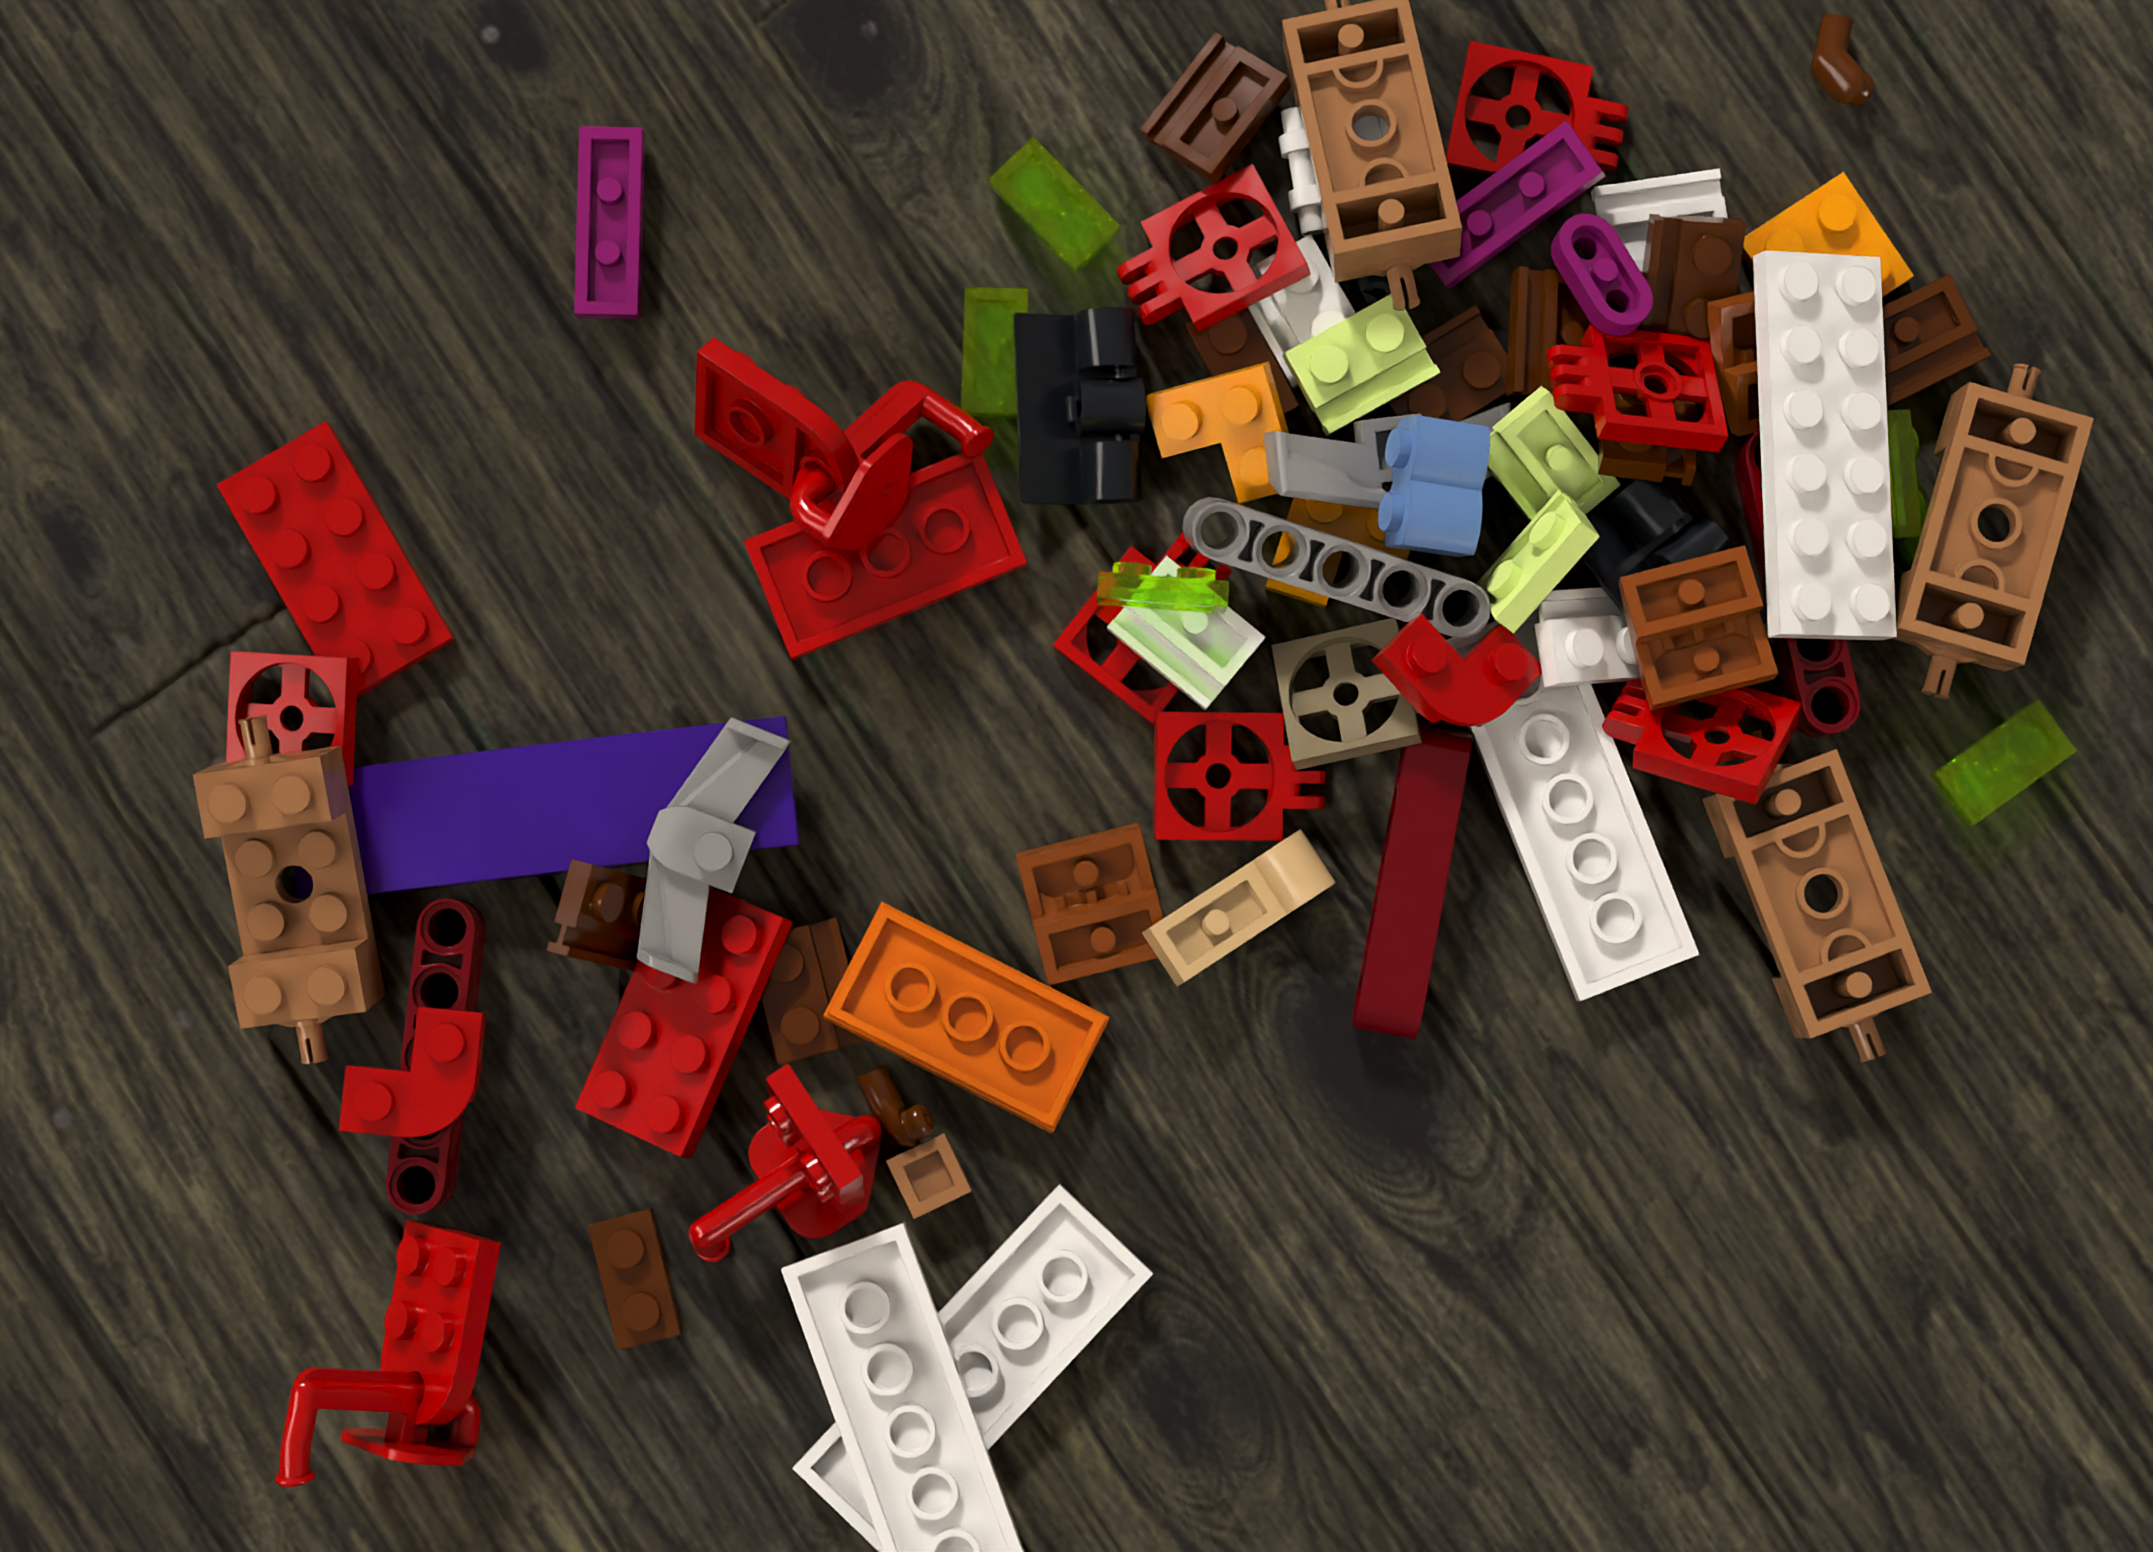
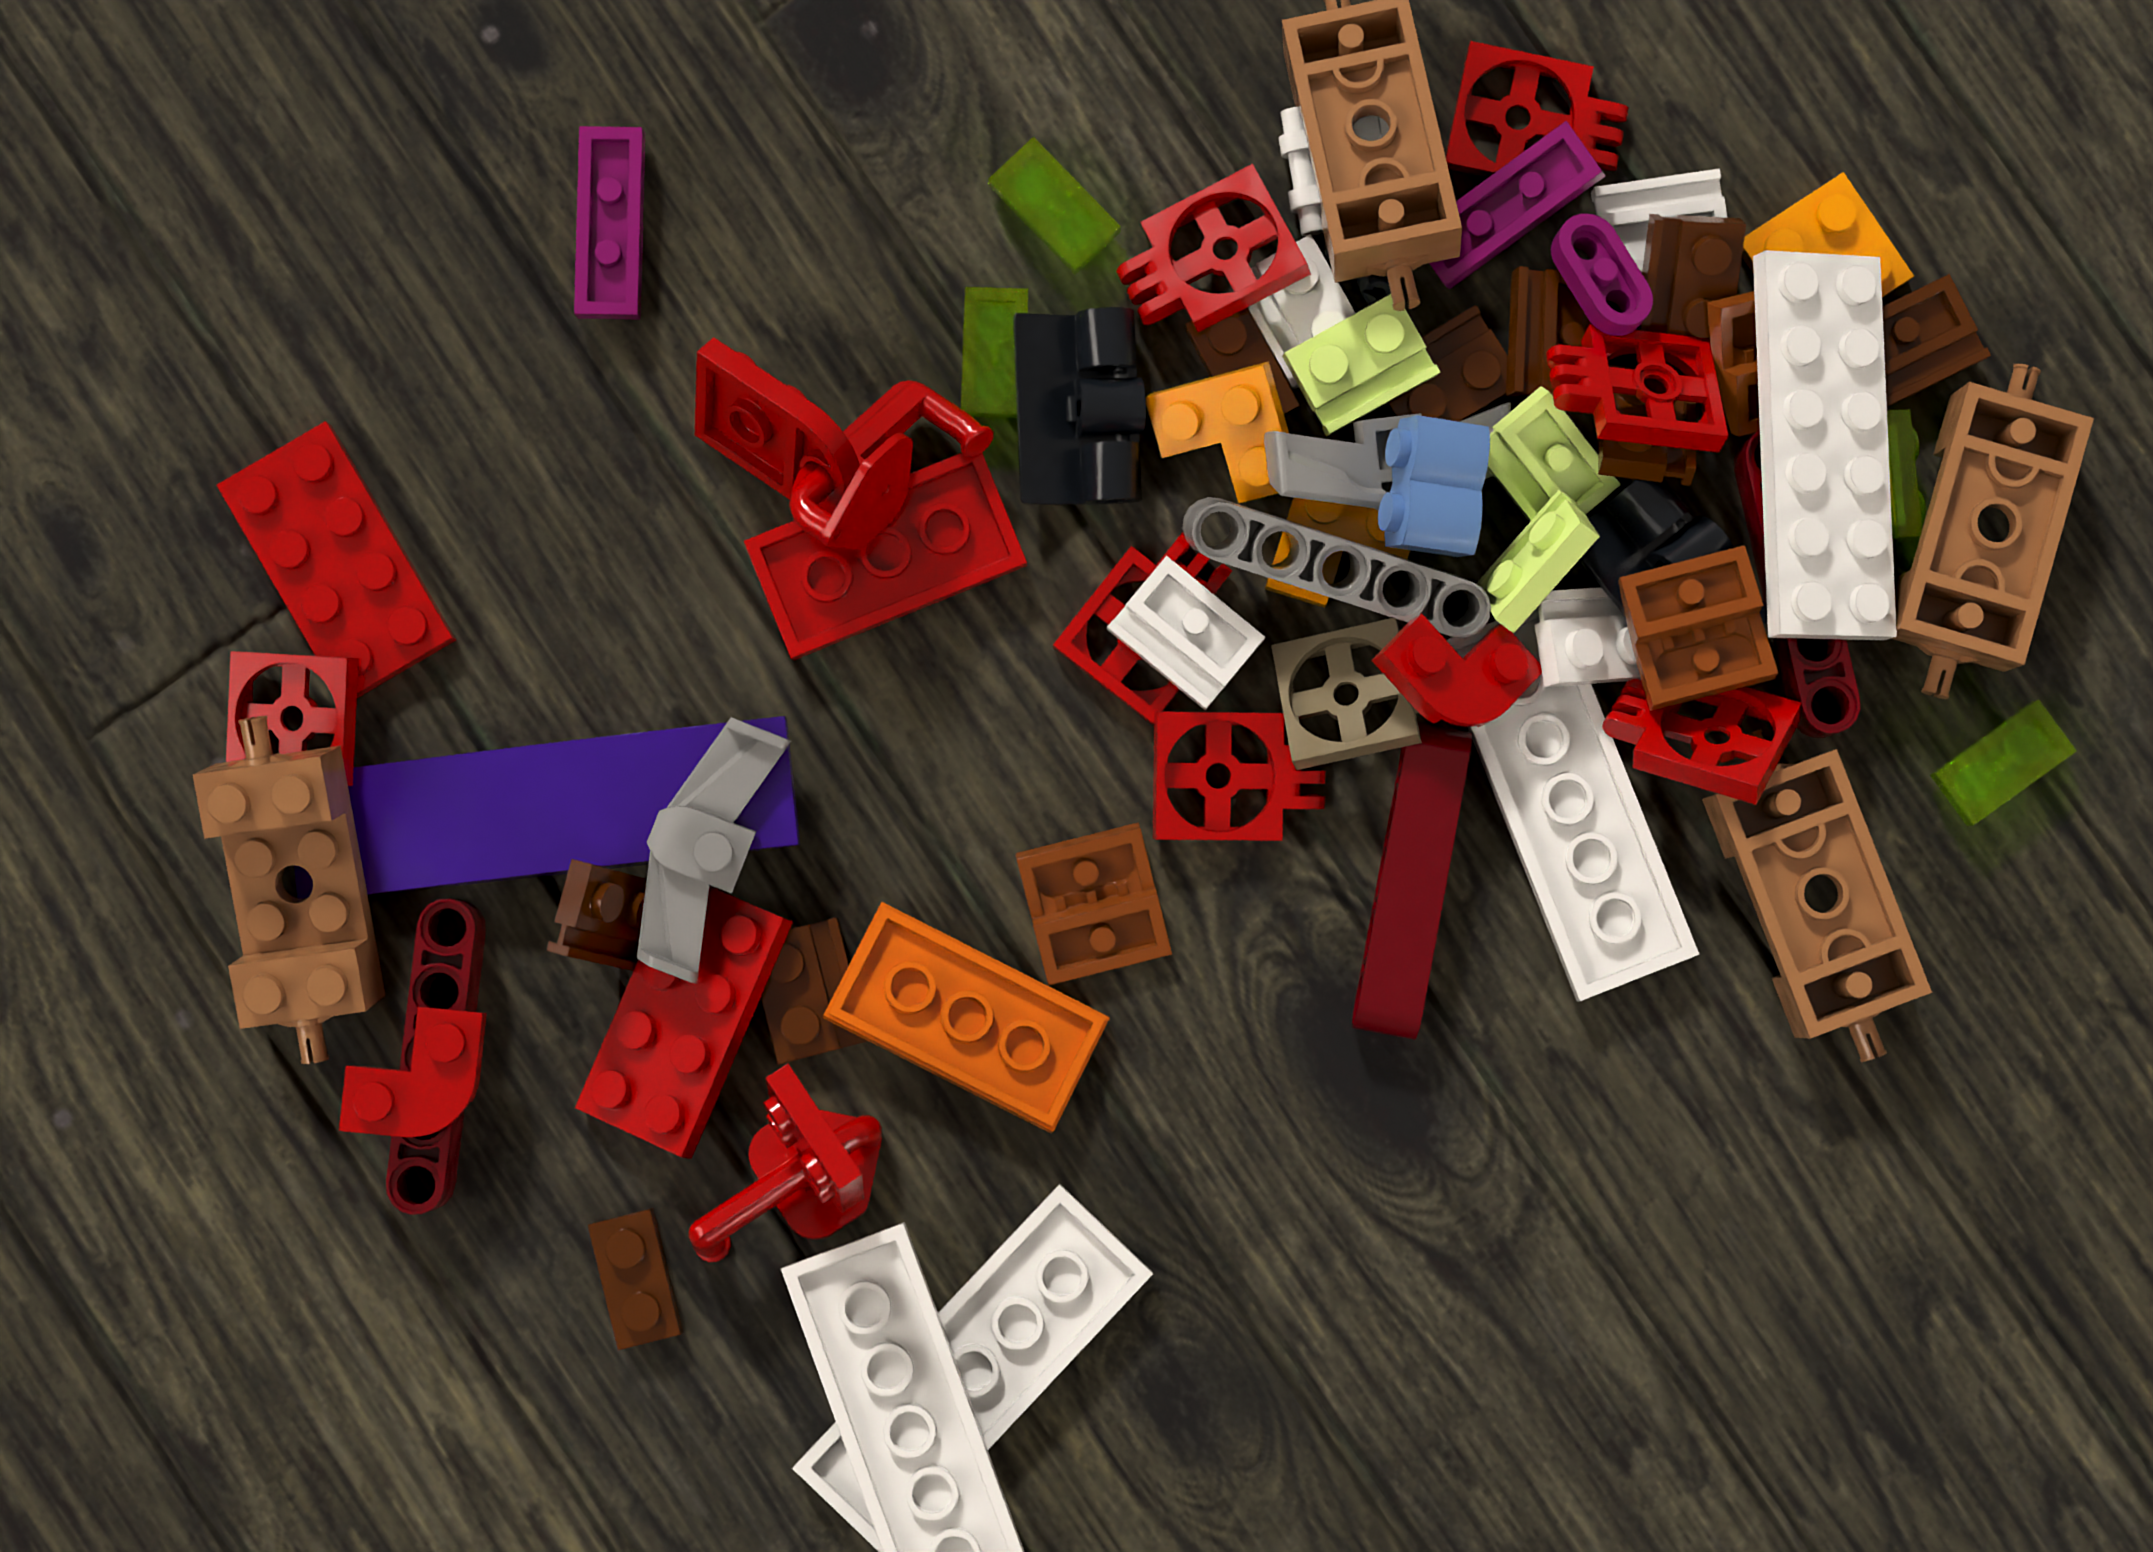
red plate [275,1219,501,1487] -> none
reddish brown arm [856,1064,934,1147] -> none
medium nougat plate [886,1132,972,1219] -> none
clear neon green plate [1097,562,1229,614] -> none
reddish brown plate [1140,32,1291,185] -> none
tan plate [1142,829,1336,987] -> none
reddish brown arm [1811,14,1874,106] -> none

